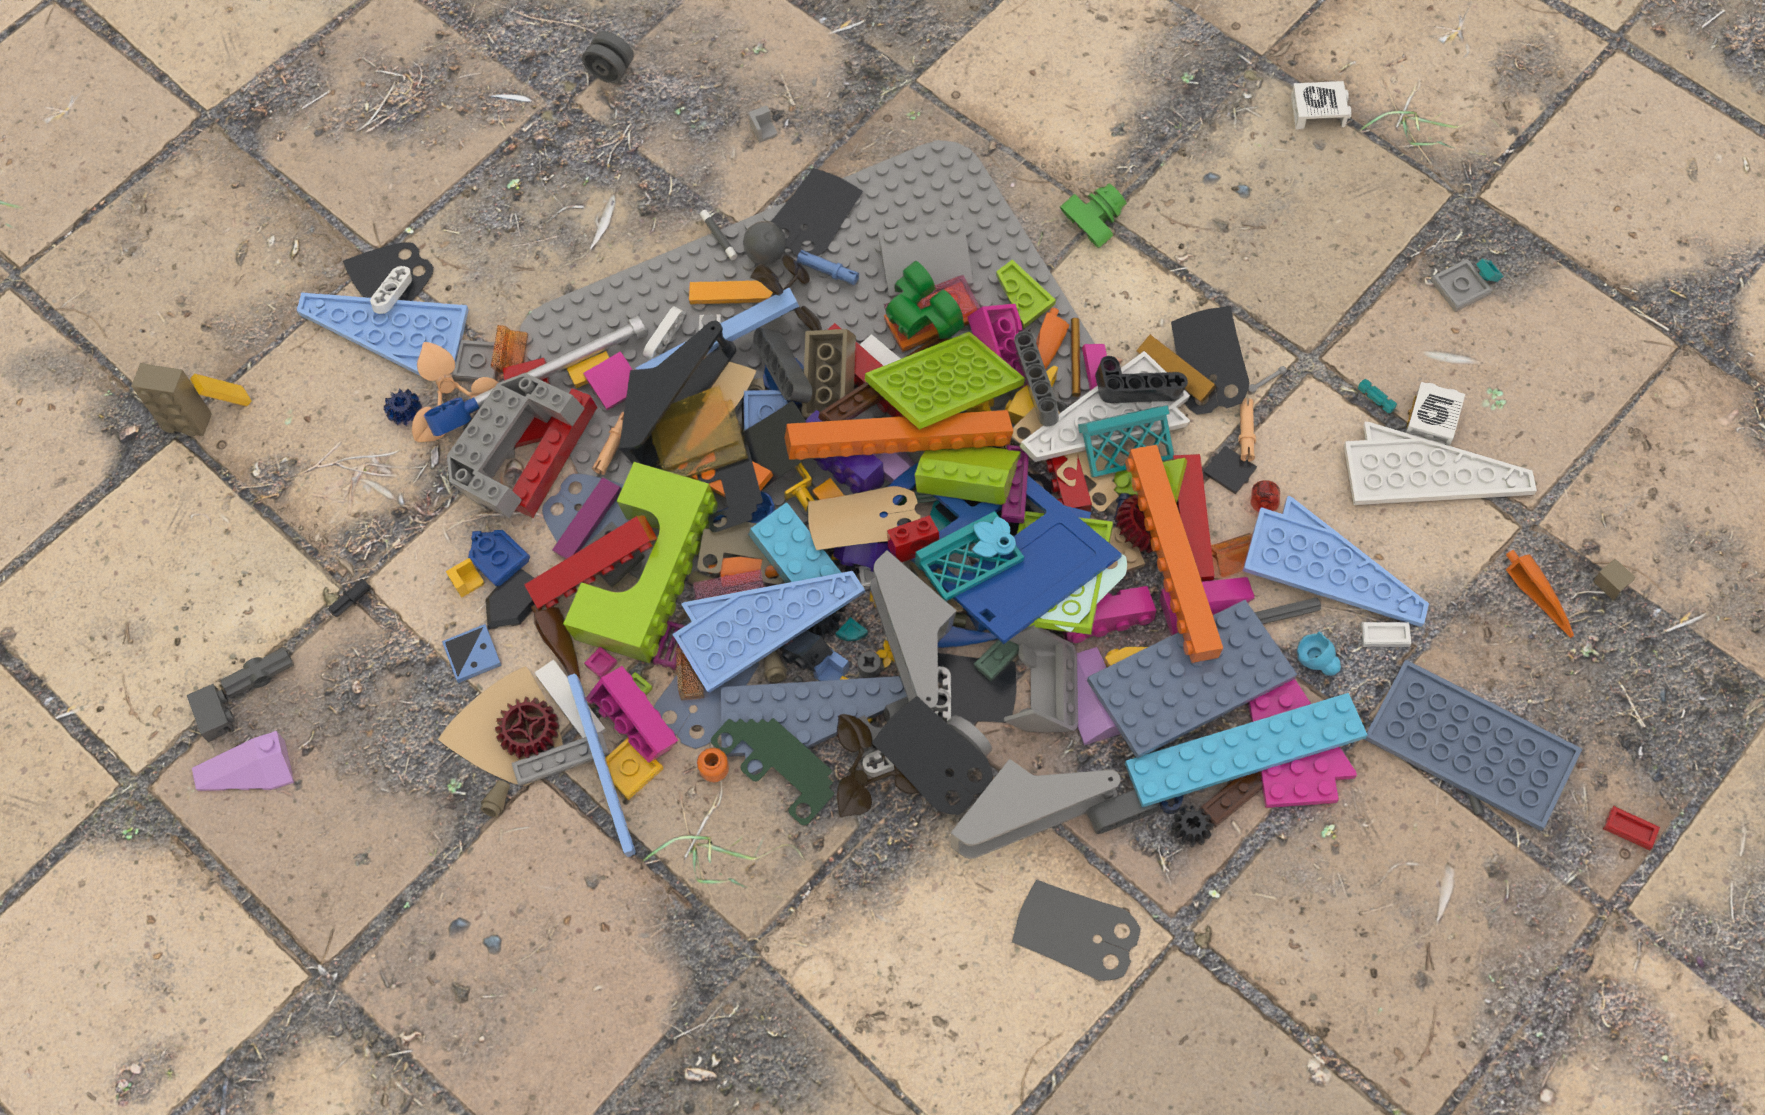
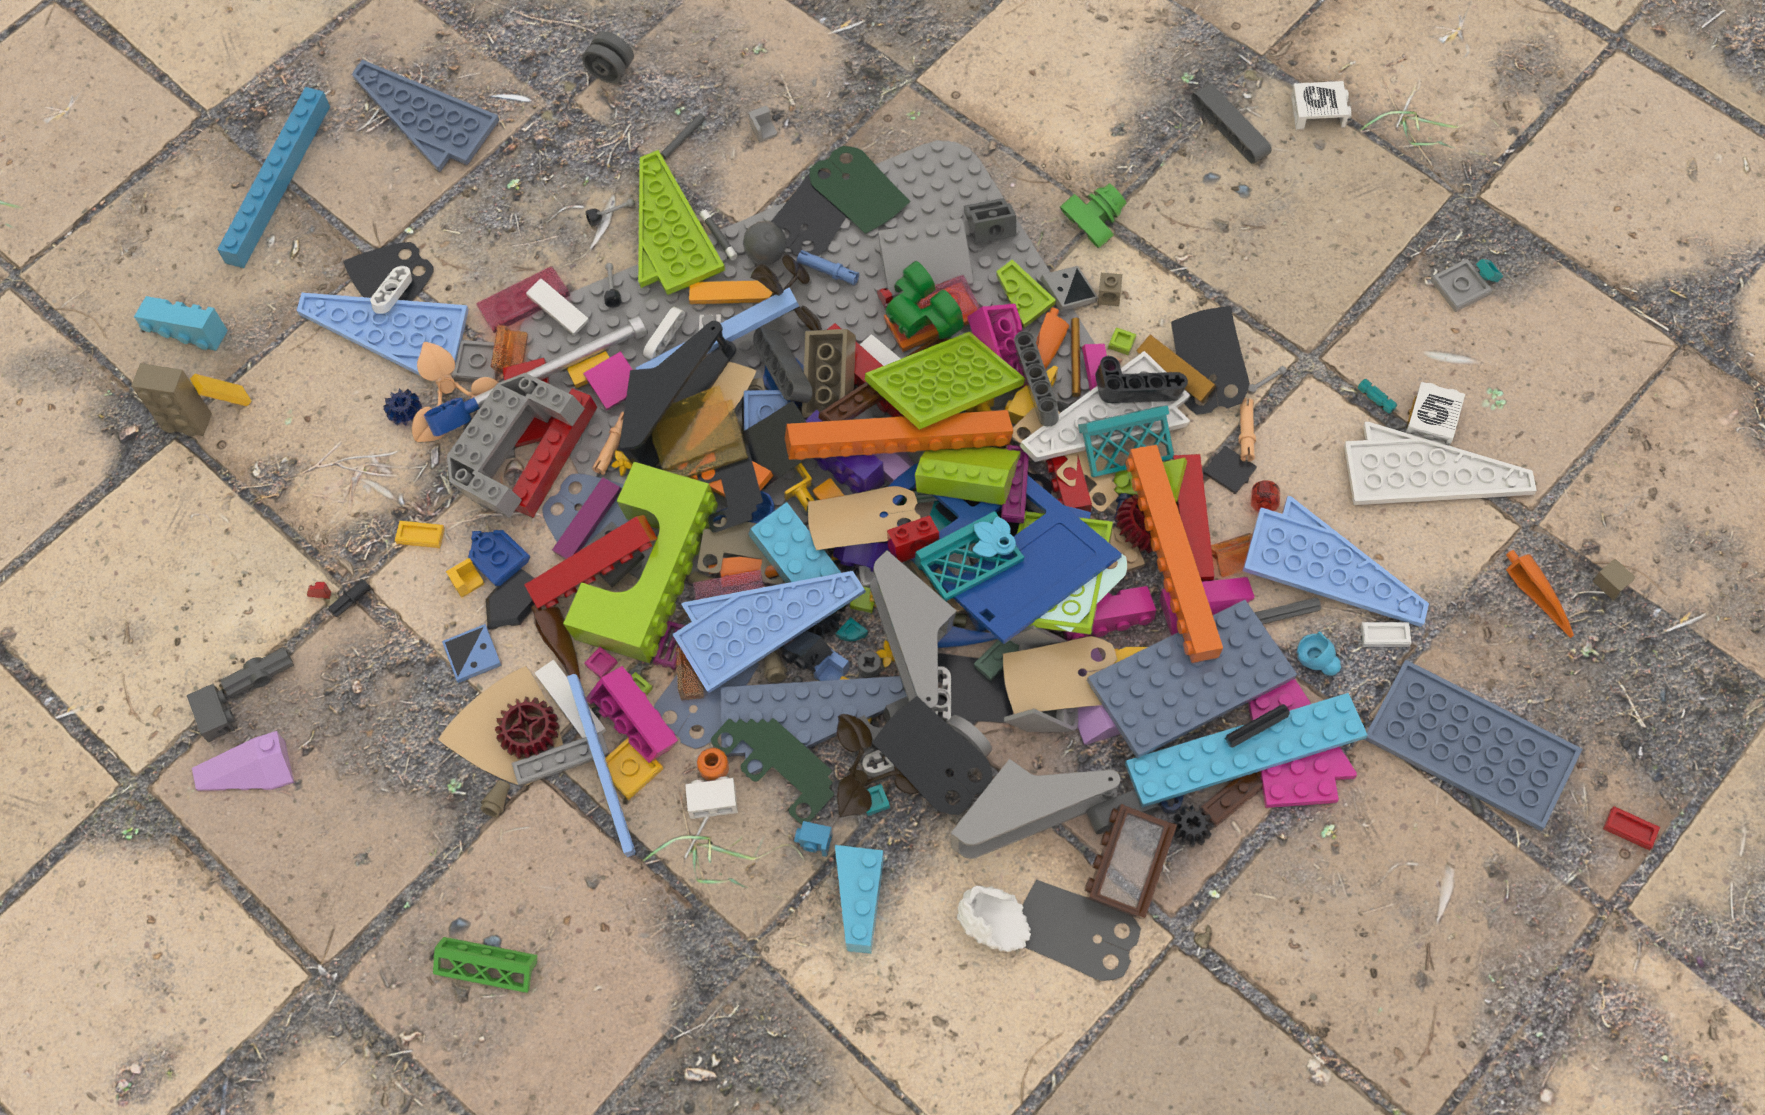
none -> medium azure wedge [134,296,228,351]
none -> dark azure brick [217,87,330,268]
none -> red tile [307,582,331,599]
none -> sand blue wing [352,60,499,172]
none -> yellow tile [395,521,445,548]
none -> bright green fence [433,937,538,993]
none -> clear pink tile [476,266,570,333]
none -> white tile [526,278,589,336]
none -> hinge [585,199,635,227]
none -> black hinge [604,263,622,308]
none -> yellow plant [611,450,633,476]
none -> lime wing [638,150,726,295]
none -> dark grey bar [660,113,705,160]
none -> white brick [685,777,738,819]
none -> dark azure brick [795,821,833,857]
none -> dark green piece [809,146,911,234]
none -> medium azure wedge [835,845,884,954]
none -> lime tile [850,587,875,613]
none -> teal plate [866,784,890,816]
none -> red tile [877,288,893,309]
none -> white hair [957,886,1031,952]
none -> dark grey brick [964,198,1016,244]
none -> tan piece [1003,636,1117,714]
none -> light grey tile [1040,266,1098,312]
none -> window [1084,804,1177,919]
none -> dark tan brick [1098,273,1122,306]
none -> lime tile [1108,327,1136,355]
none -> dark grey beam [1191,84,1272,164]
none -> black axle [1225,704,1290,748]

